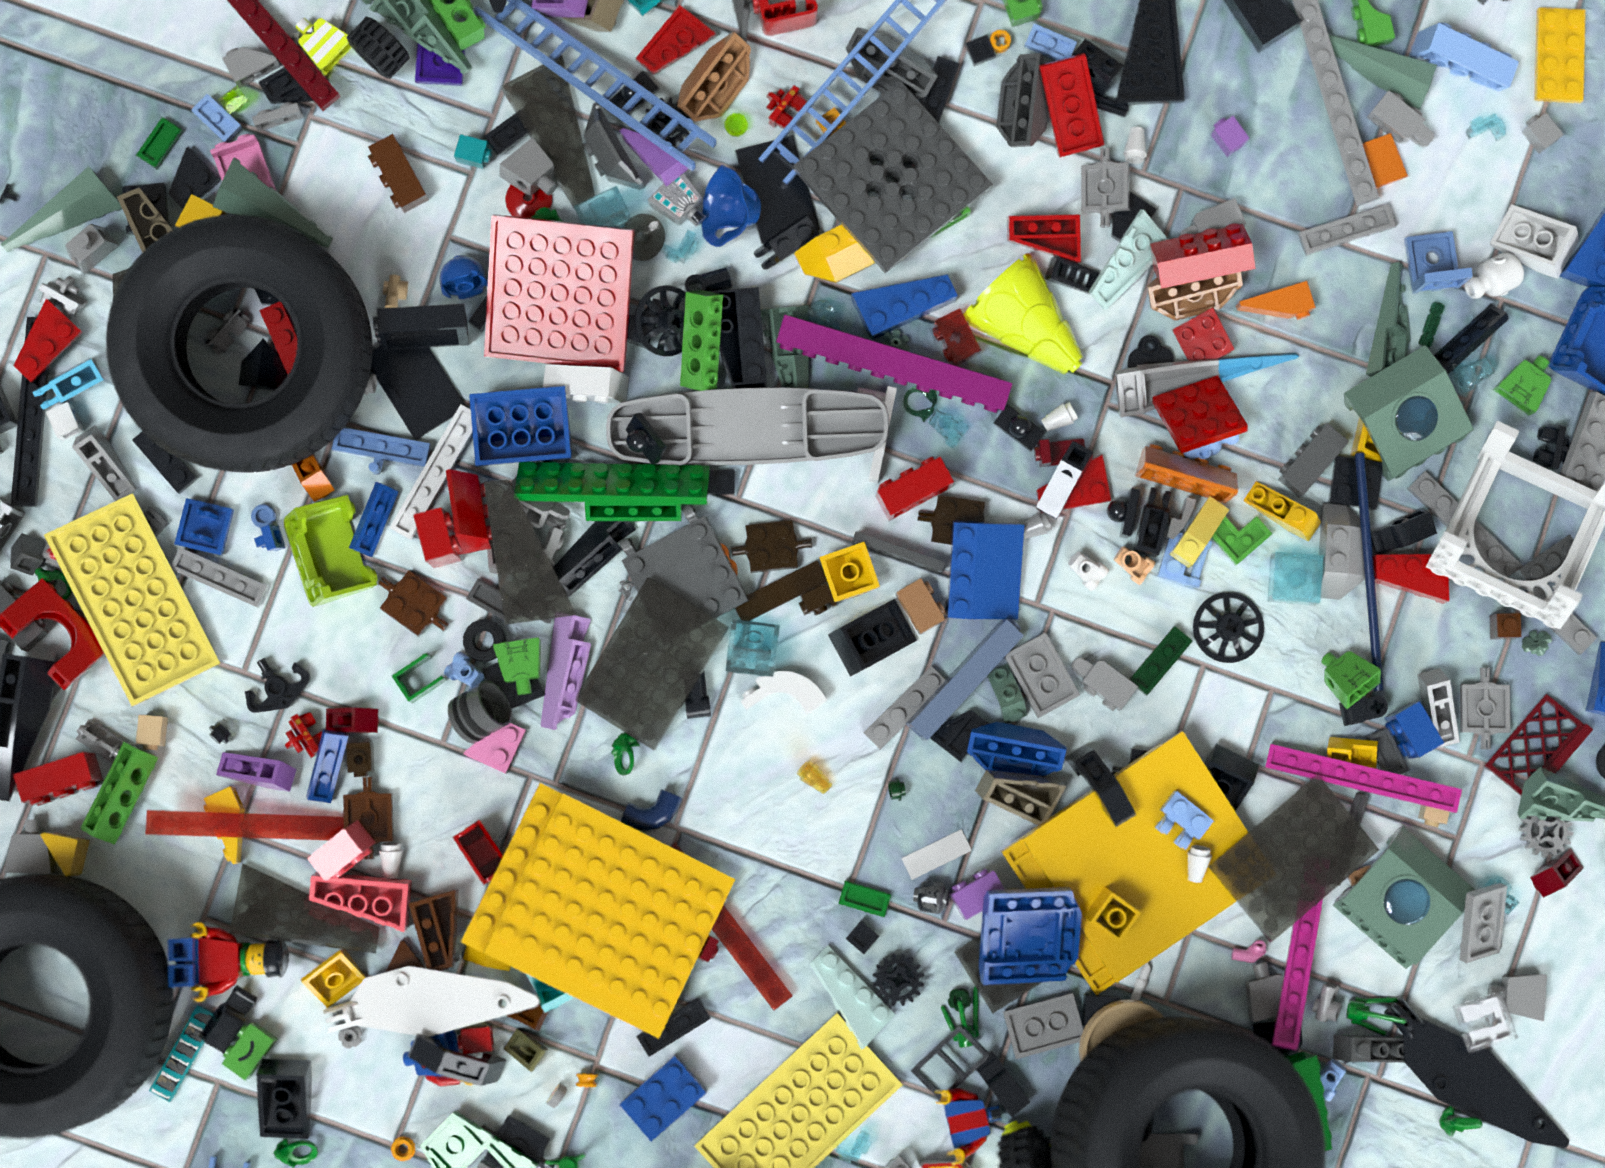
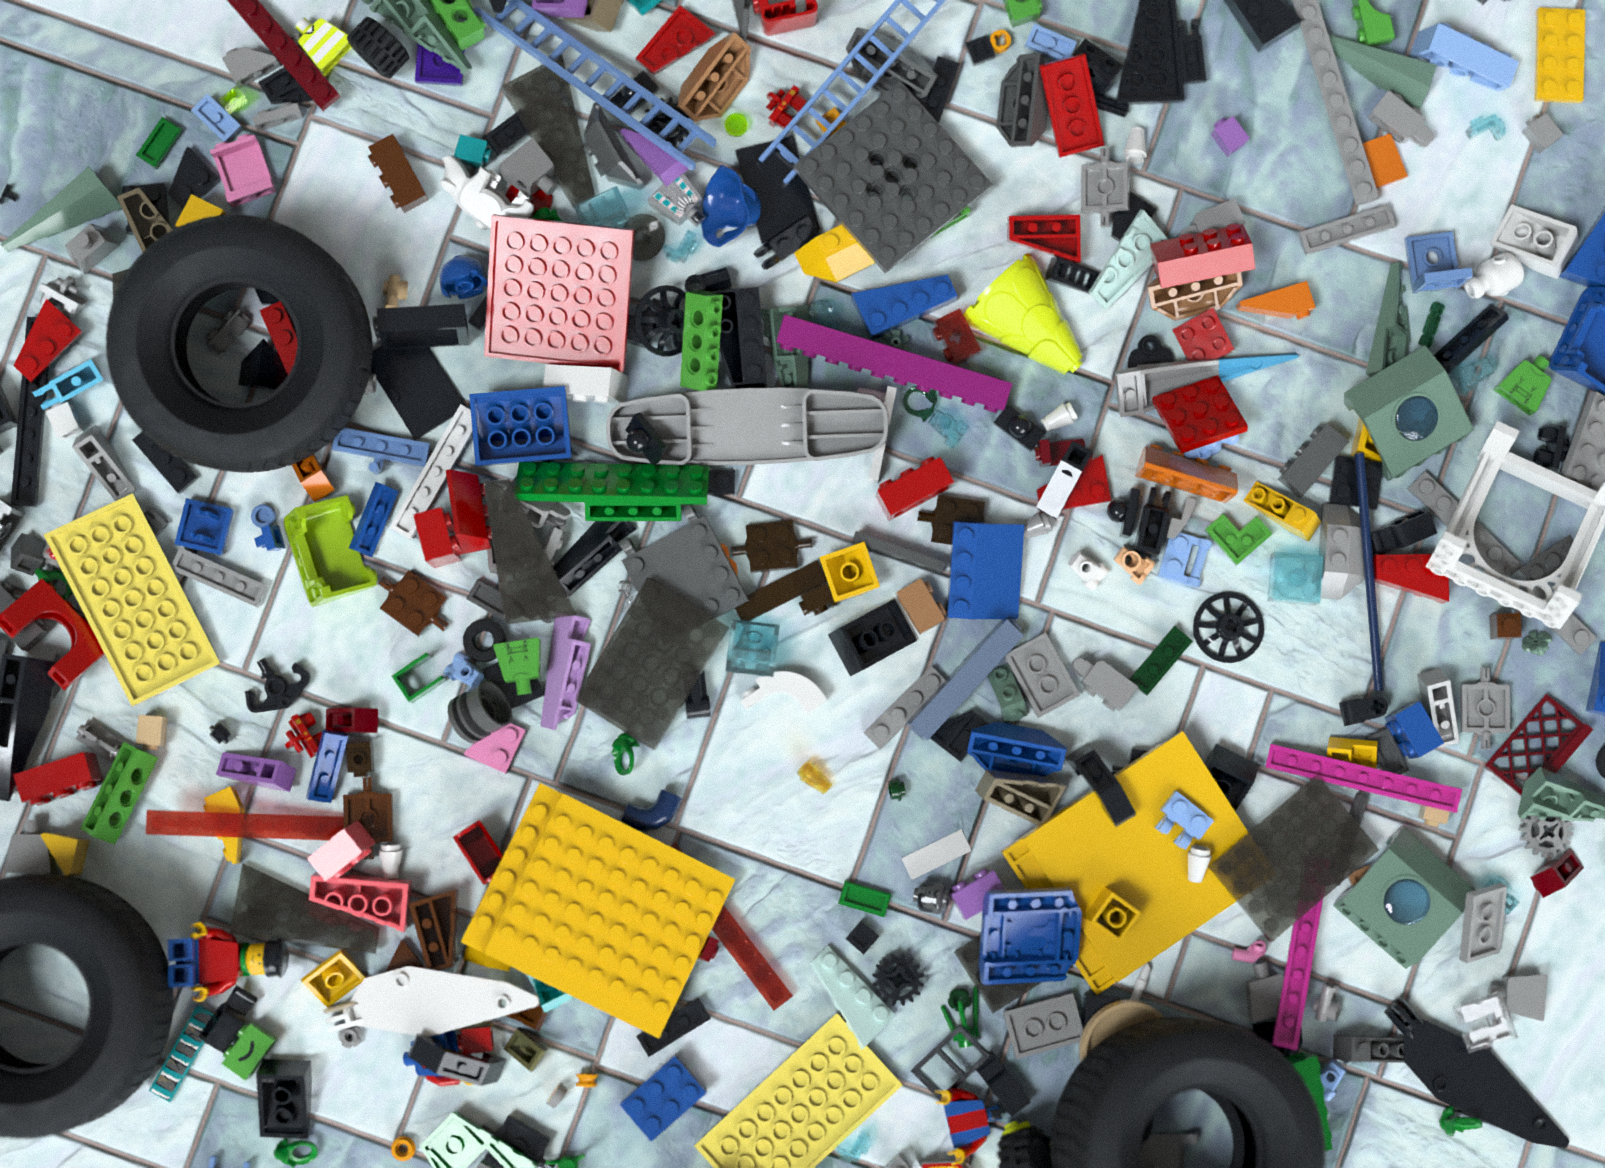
sand green wedge [213,158,333,248] -> none
light yellow slope [1169,496,1230,568] -> none
bright green torso [1321,651,1381,709] -> none
green plant [1346,997,1406,1036] -> none
none -> white animal [441,155,534,231]
none -> black hinge [1177,19,1206,85]

